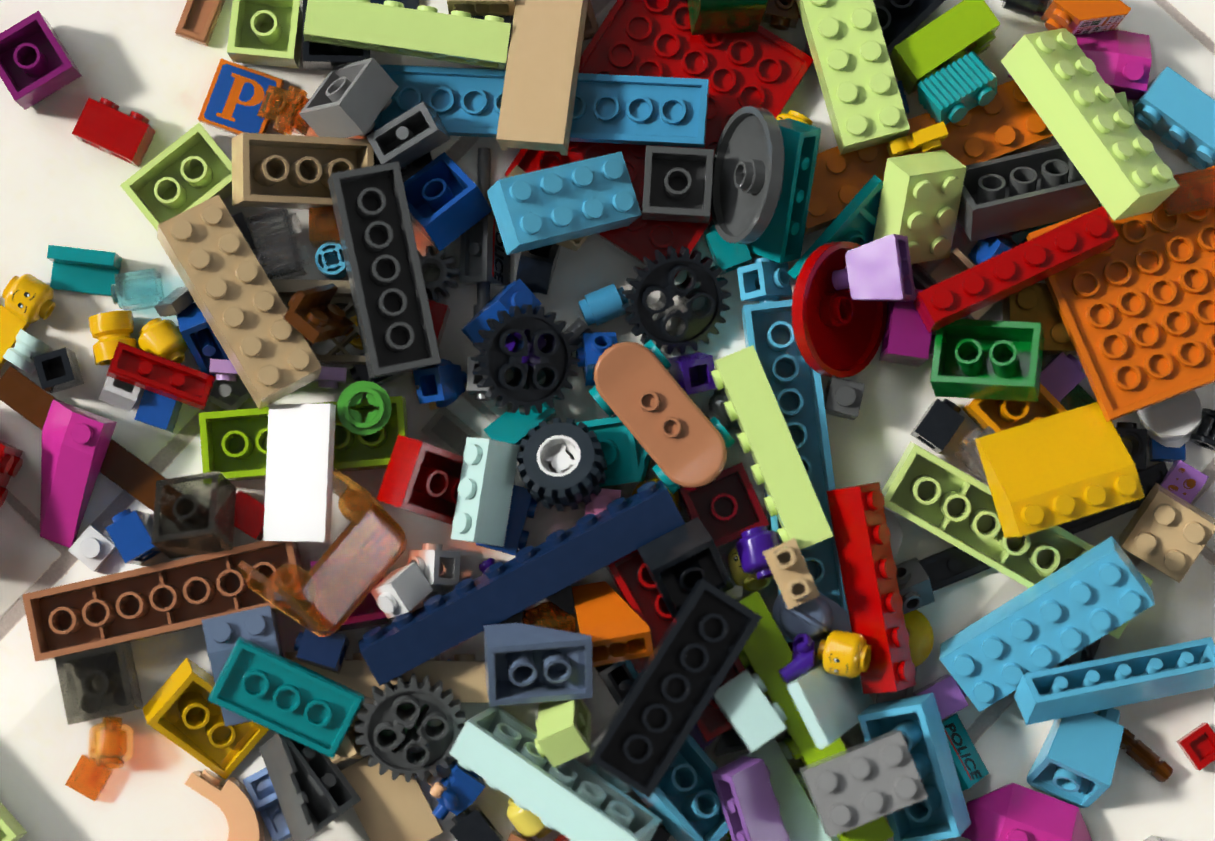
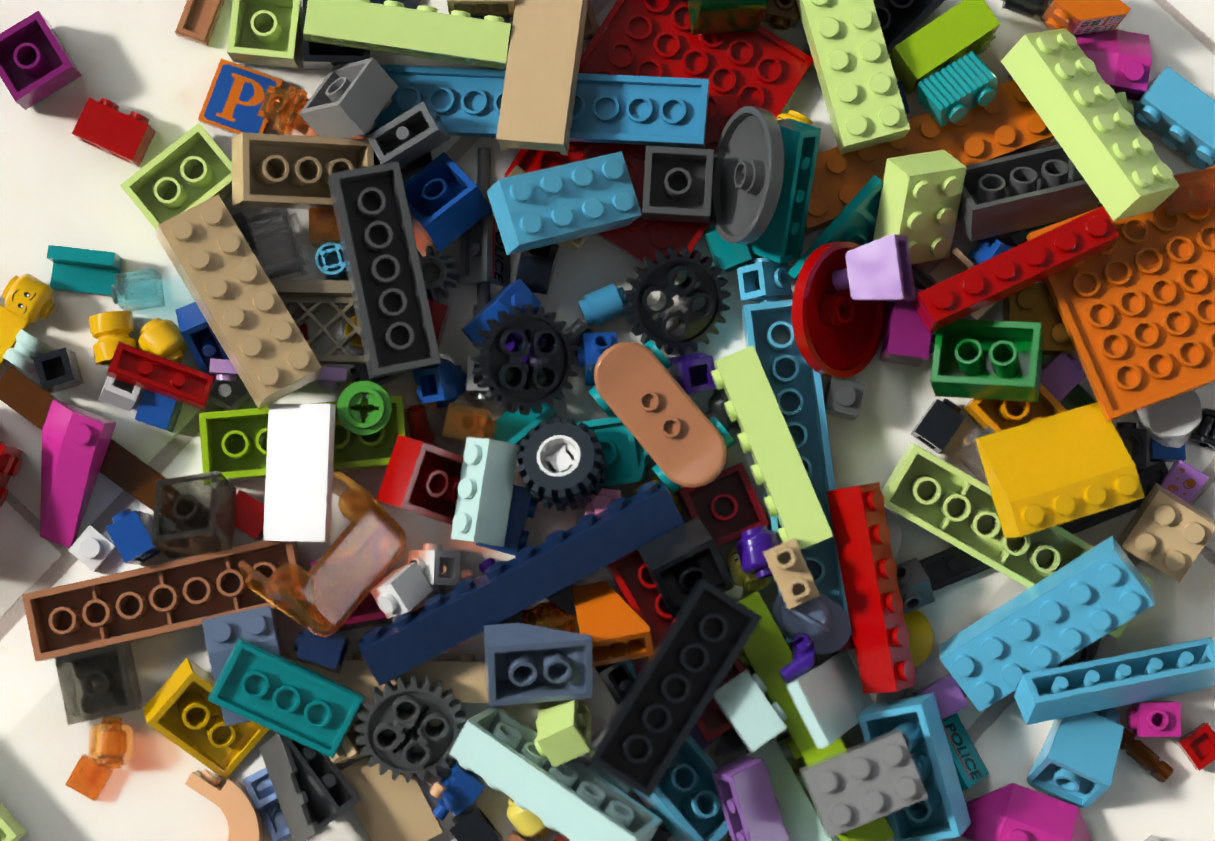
dark grey tile [154,287,194,317] -> none
reddish brown bracket [283,283,354,344] -> none
yellow head [817,630,871,678] -> none
yellow plate [886,121,949,158] -> none
none -> clear red axle [404,404,435,446]
none -> clear orange brick [442,402,496,443]
none -> dark pink brick [1127,701,1181,737]

